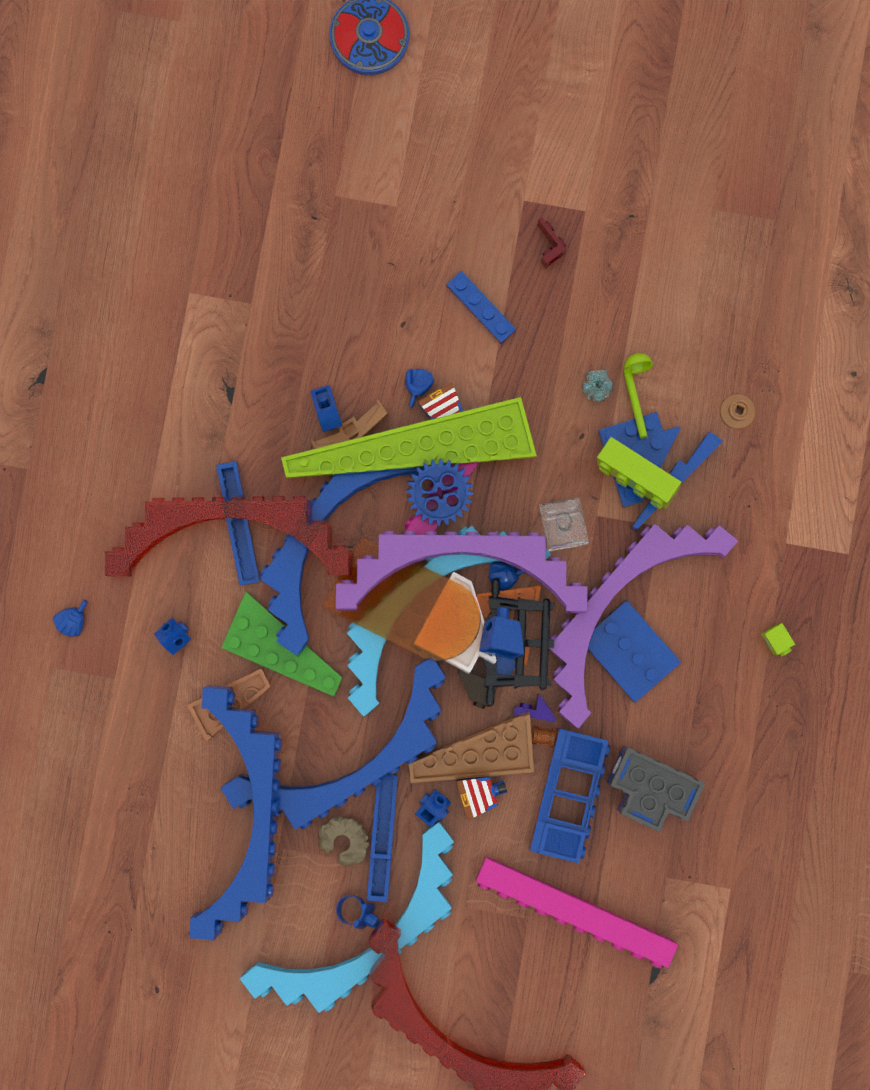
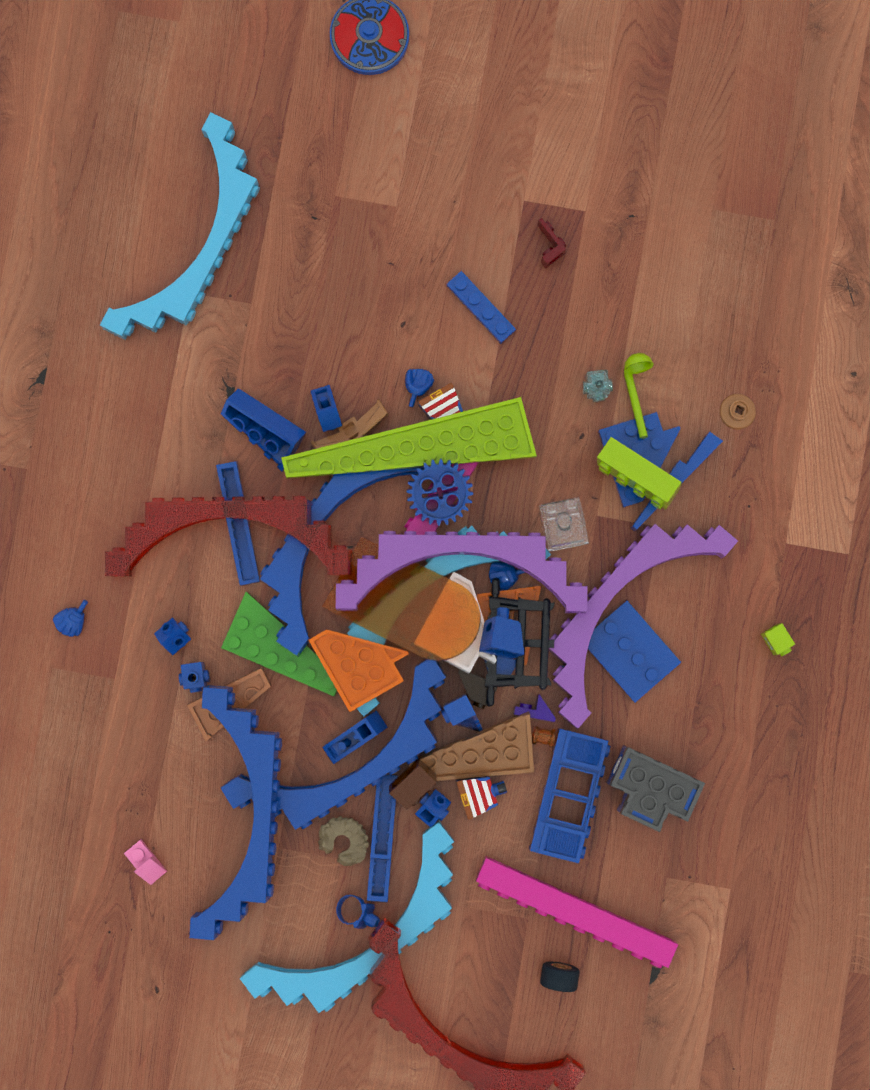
none -> medium azure arch [100,112,260,340]
none -> bright pink slope [124,839,167,885]
none -> blue brick [179,662,210,693]
none -> blue wedge [221,388,306,471]
none -> orange wing [309,629,409,712]
none -> blue slope [322,710,388,764]
none -> reddish brown brick [389,758,437,810]
none -> blue wedge [441,694,483,732]
none -> black wheel [540,961,580,992]

